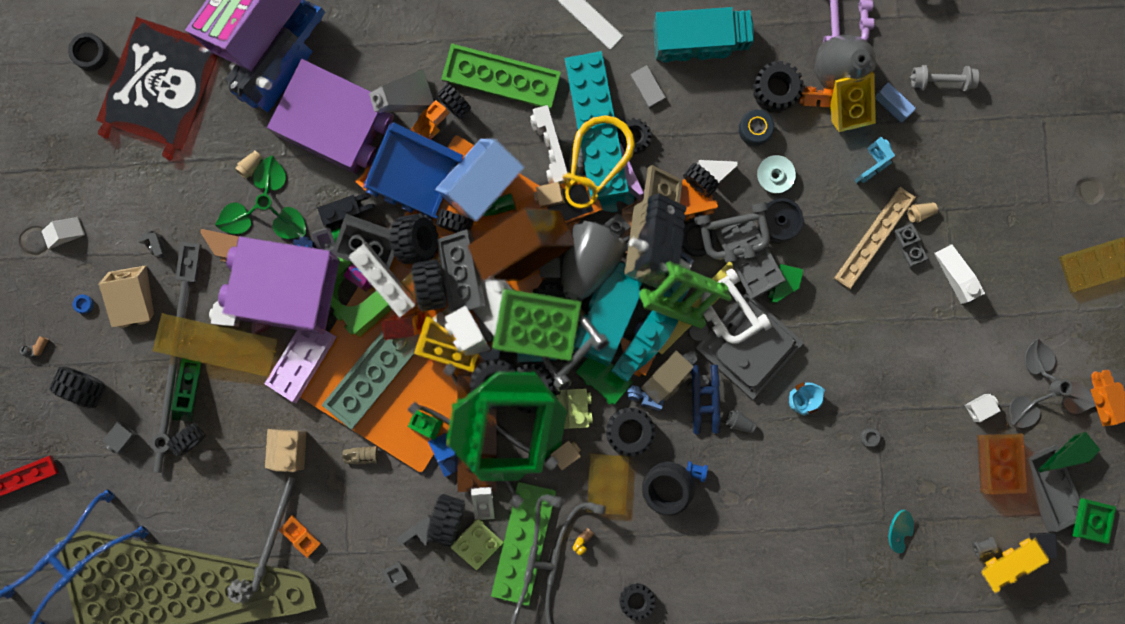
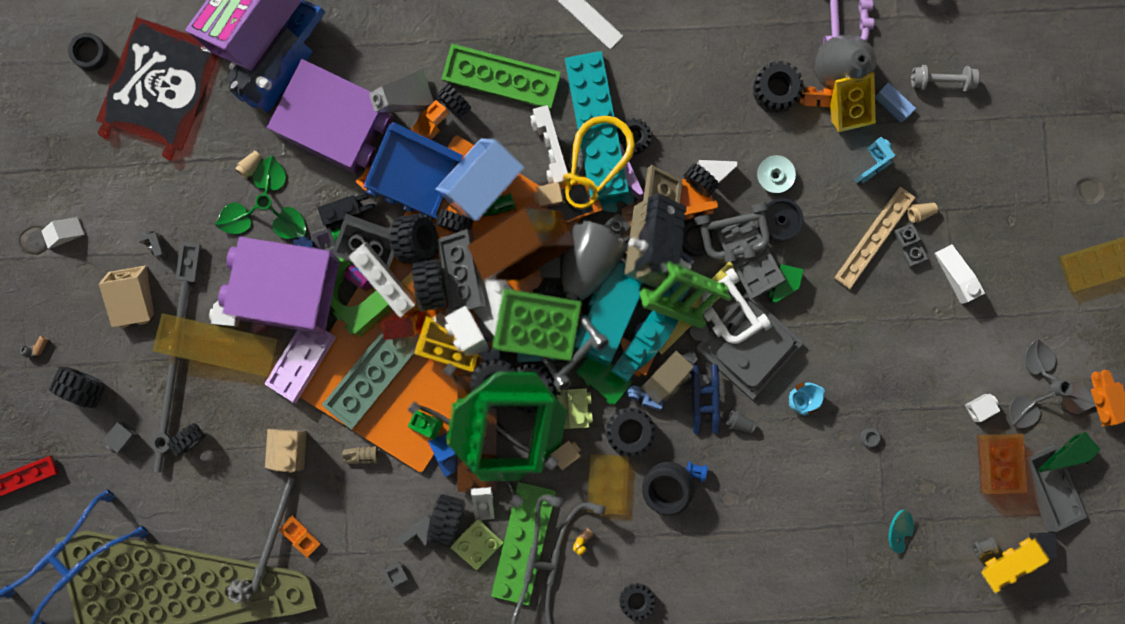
blue tile [73,294,94,314] -> none
dark green slope [171,358,202,422] -> none
medium nougat slope [200,229,239,263] -> none
light grey tile [630,65,665,108] -> none
teal piece [653,7,754,62] -> none
black wheel [738,109,774,146] -> none
green tile [1073,498,1116,545] -> none

